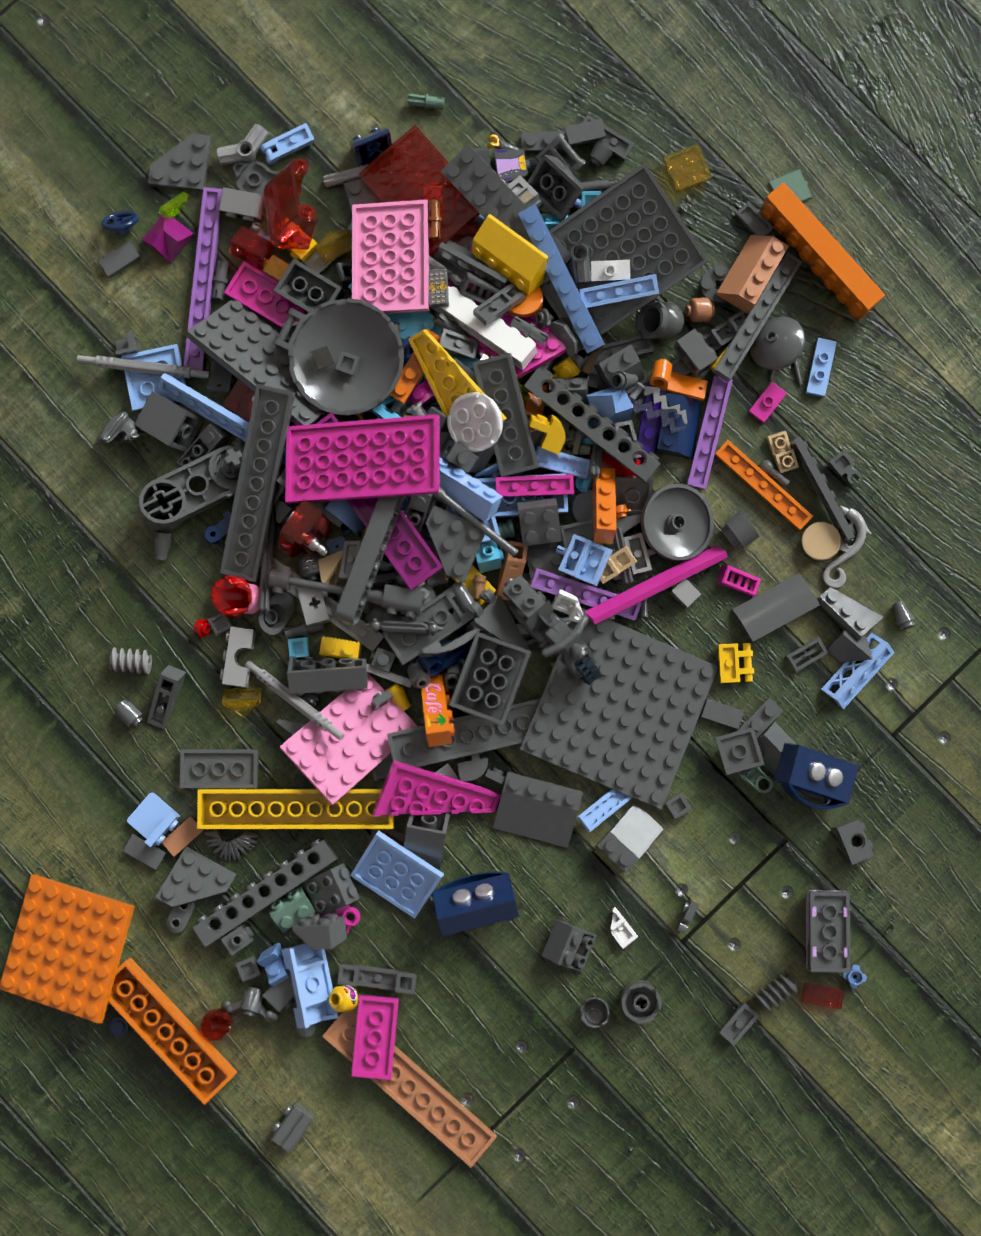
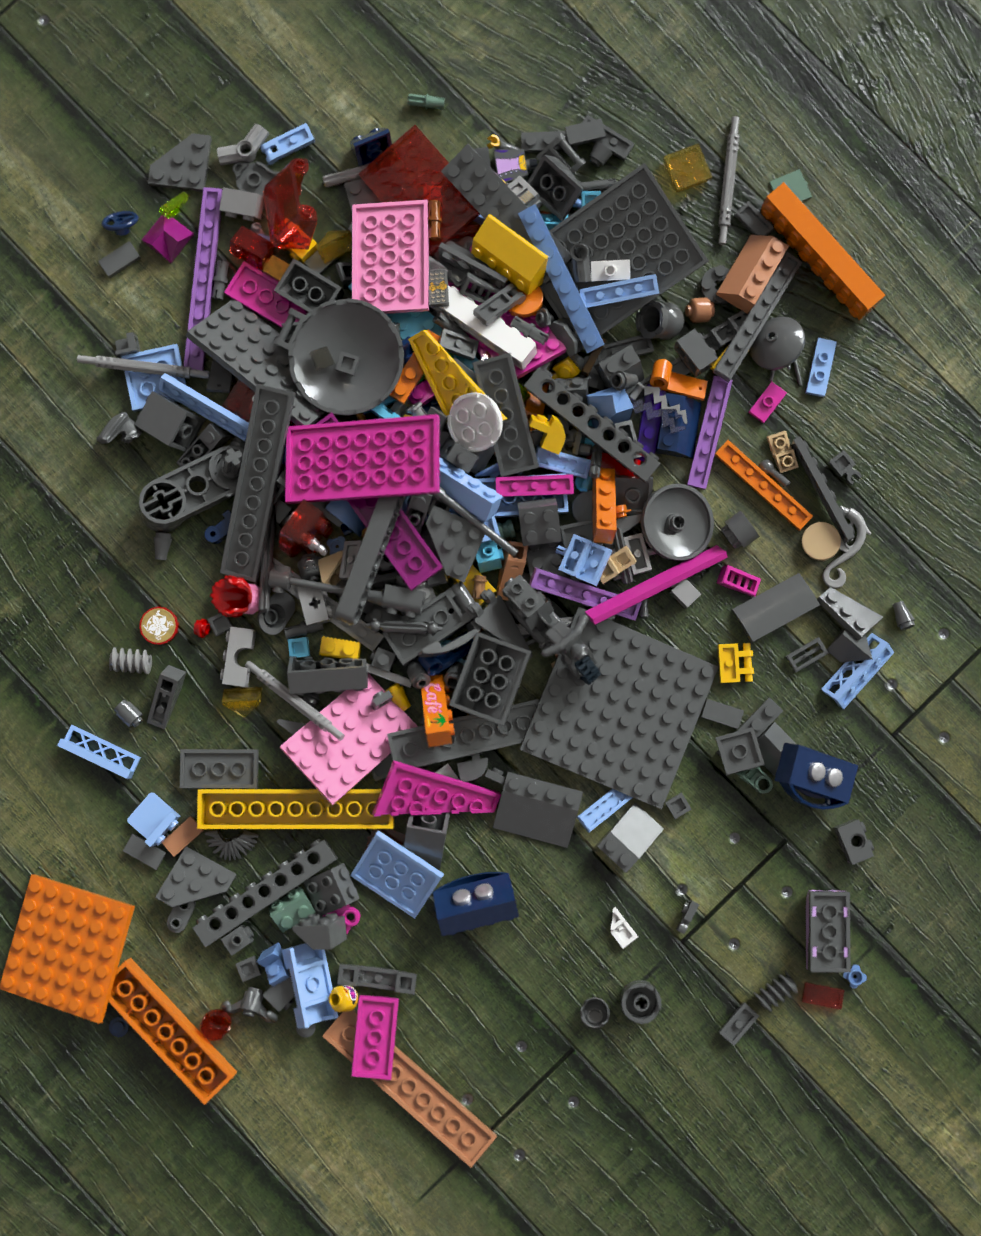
dark grey brick [271,1103,315,1153] -> none
dark grey slope [542,919,597,972] -> none
white slope [551,589,583,623] -> none
none -> light blue fence [57,725,141,779]
none -> tile [139,607,179,645]
none -> light grey axle [718,116,739,245]

